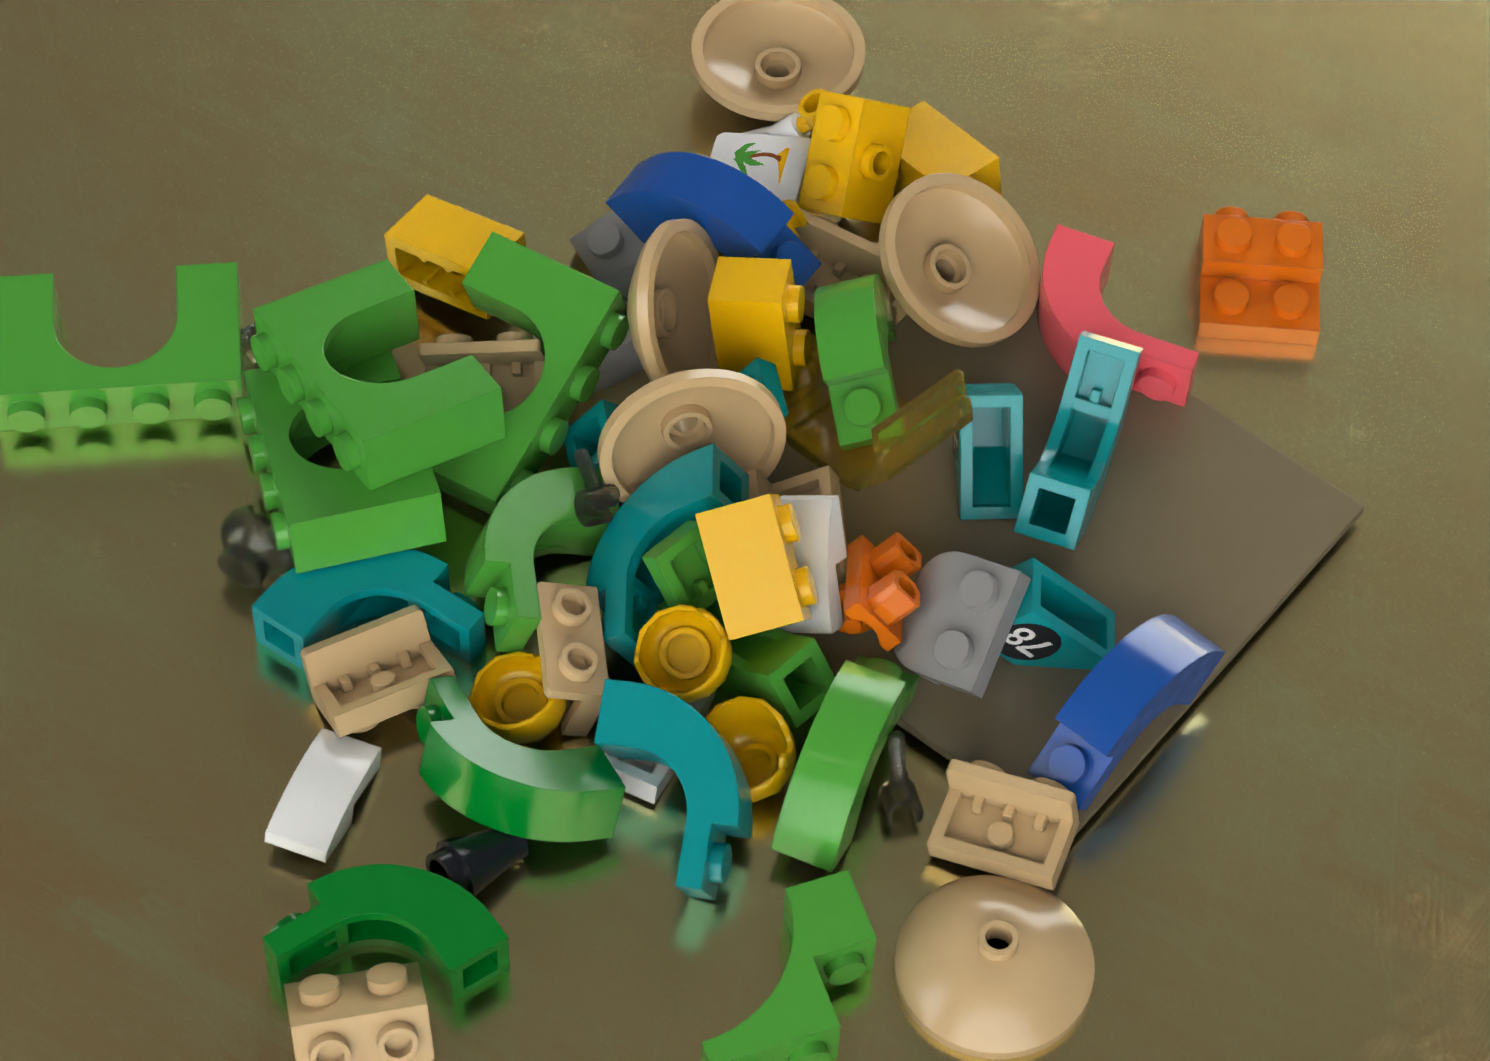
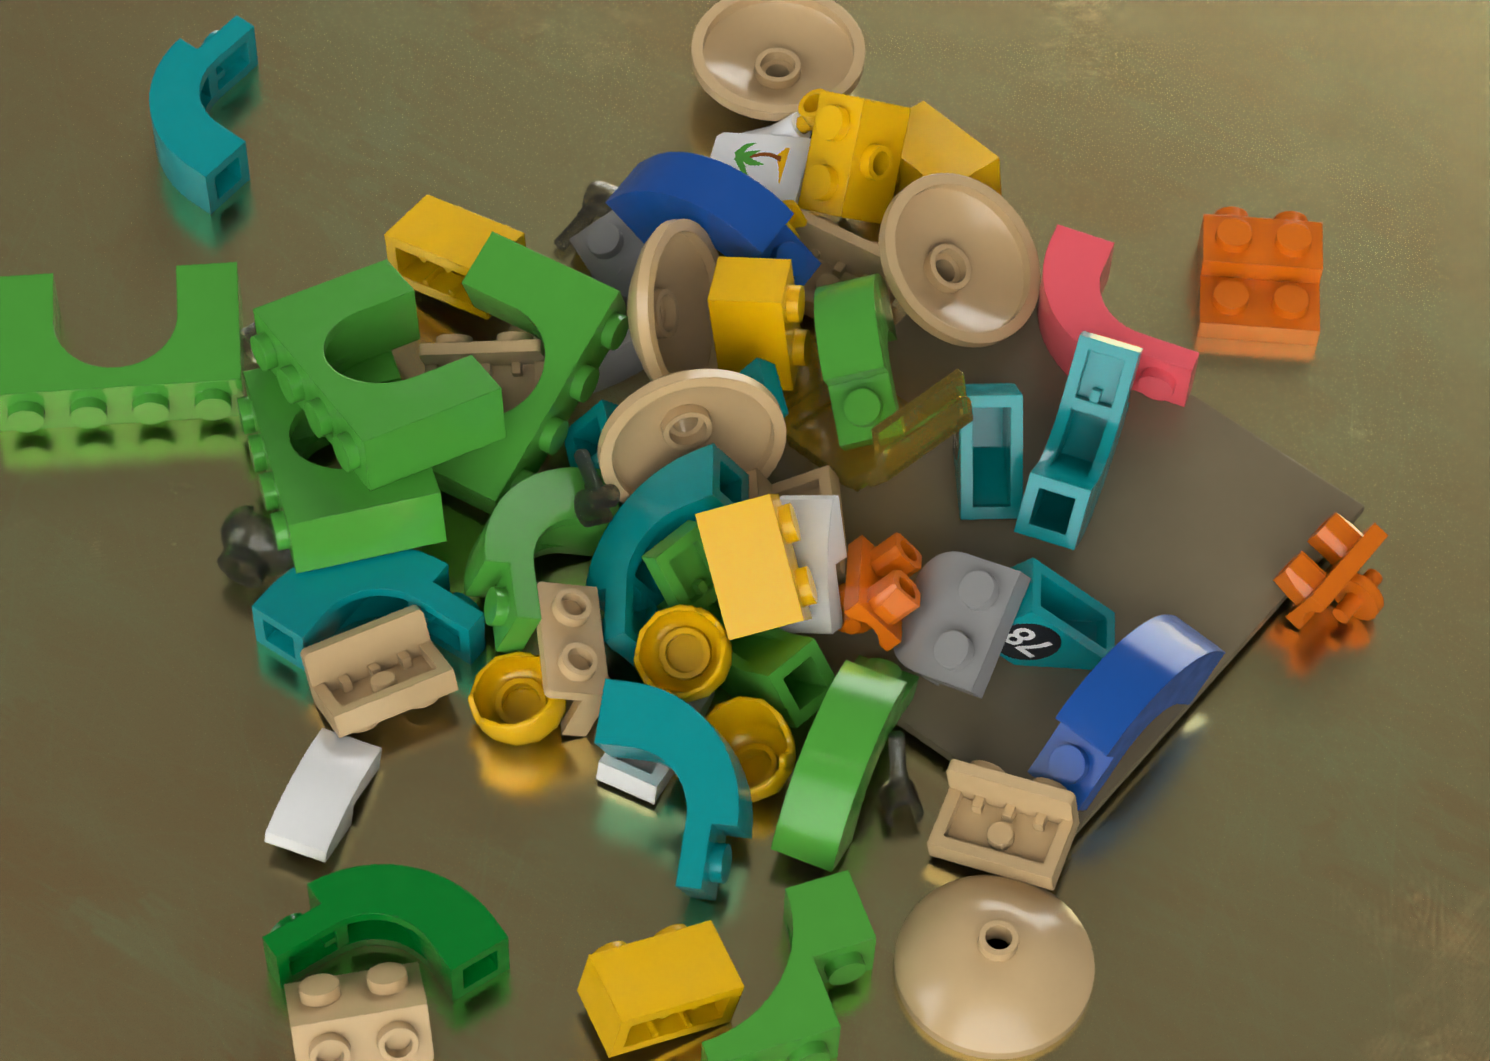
green arch [416,676,626,842] -> none
black cone [426,828,529,897] -> none
none -> teal arch [149,15,258,215]
none -> clear smoke hand [554,181,618,251]
none -> yellow brick [577,920,745,1058]
none -> orange hips [1273,512,1389,630]

